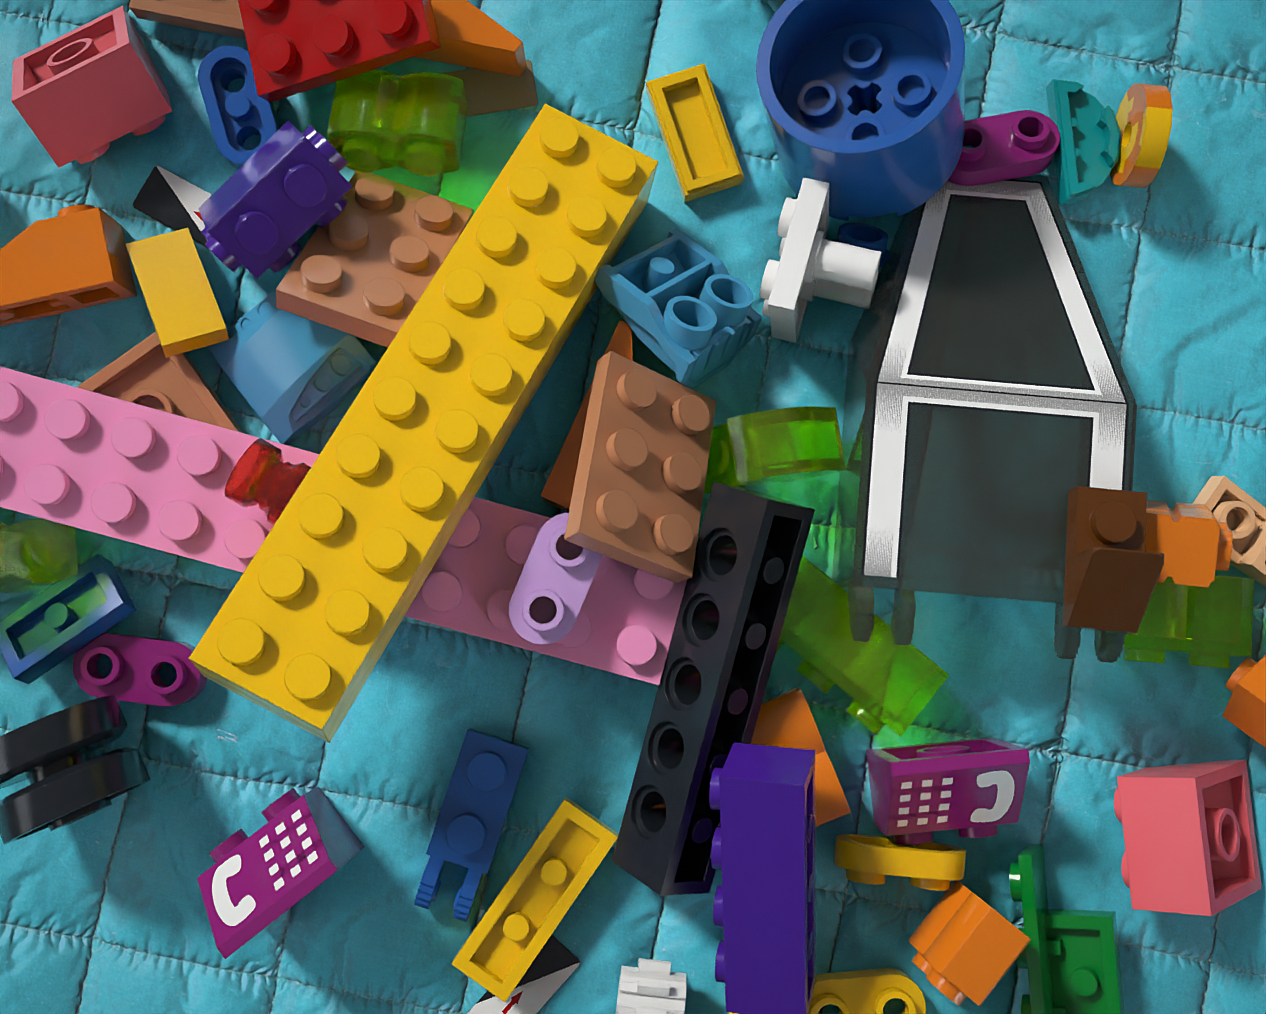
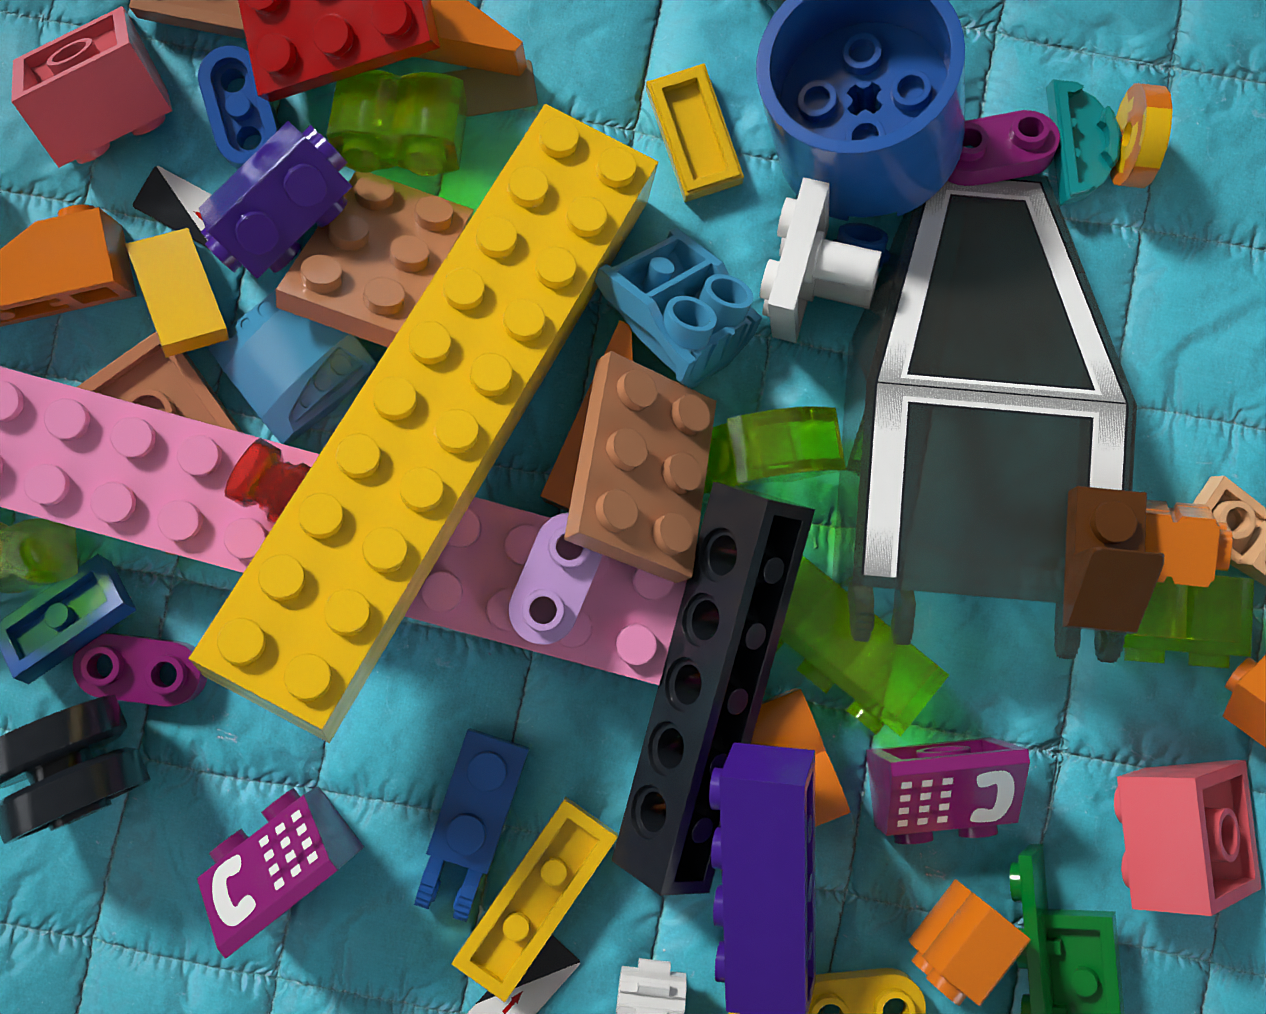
yellow plate [834,834,966,891] -> none

